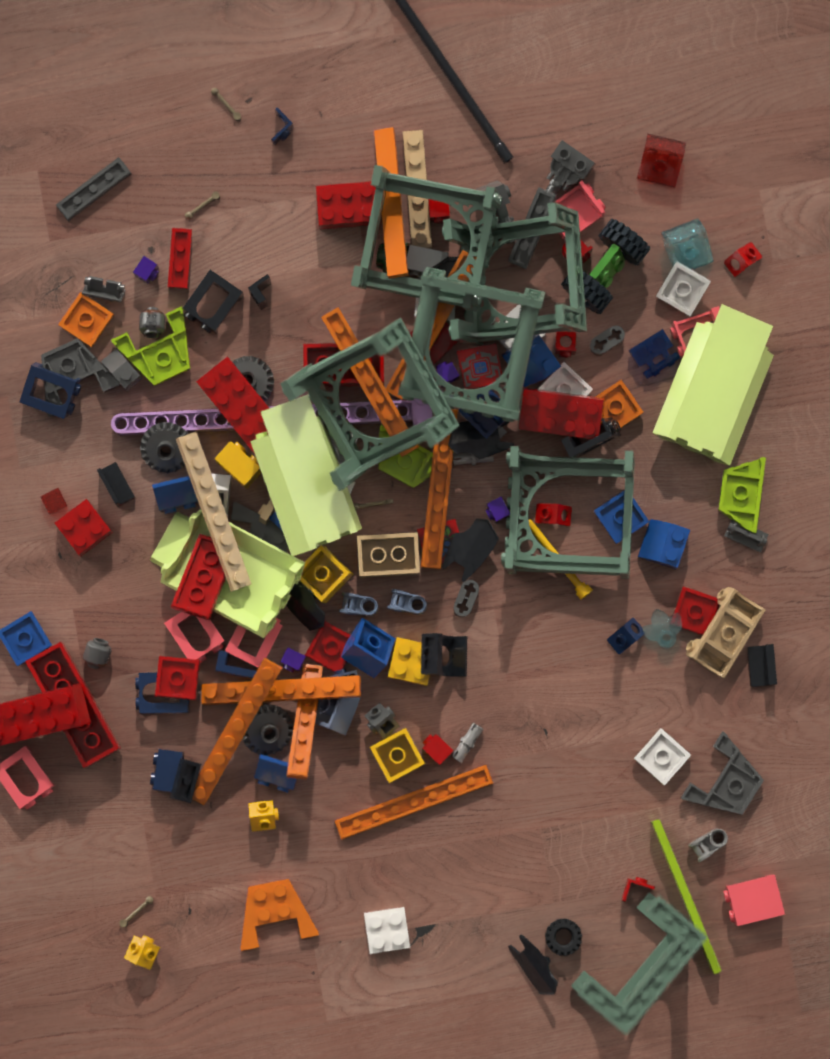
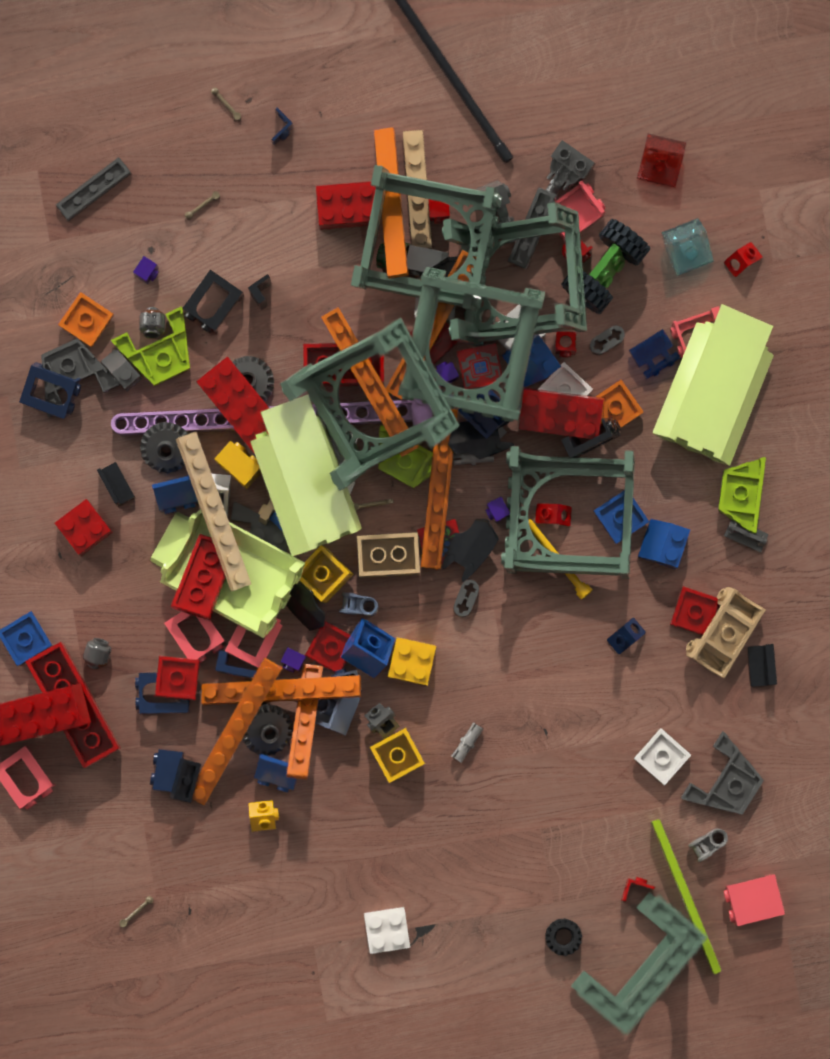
clear red tile [40,488,68,515] -> none
dark grey hinge [82,276,125,302] -> none
yellow brick [124,935,160,970] -> none
red plate [167,228,193,289] -> none
orange wing [241,879,319,951] -> none
orange tile [335,765,493,840] -> none
sand blue piece [387,589,427,615] -> none
black panel [421,633,468,677] -> none
red brick [422,734,454,765] -> none
black shield [508,934,558,995] -> none
clear light blue plate [642,609,682,648] -> none
white plate [656,261,711,316] -> none

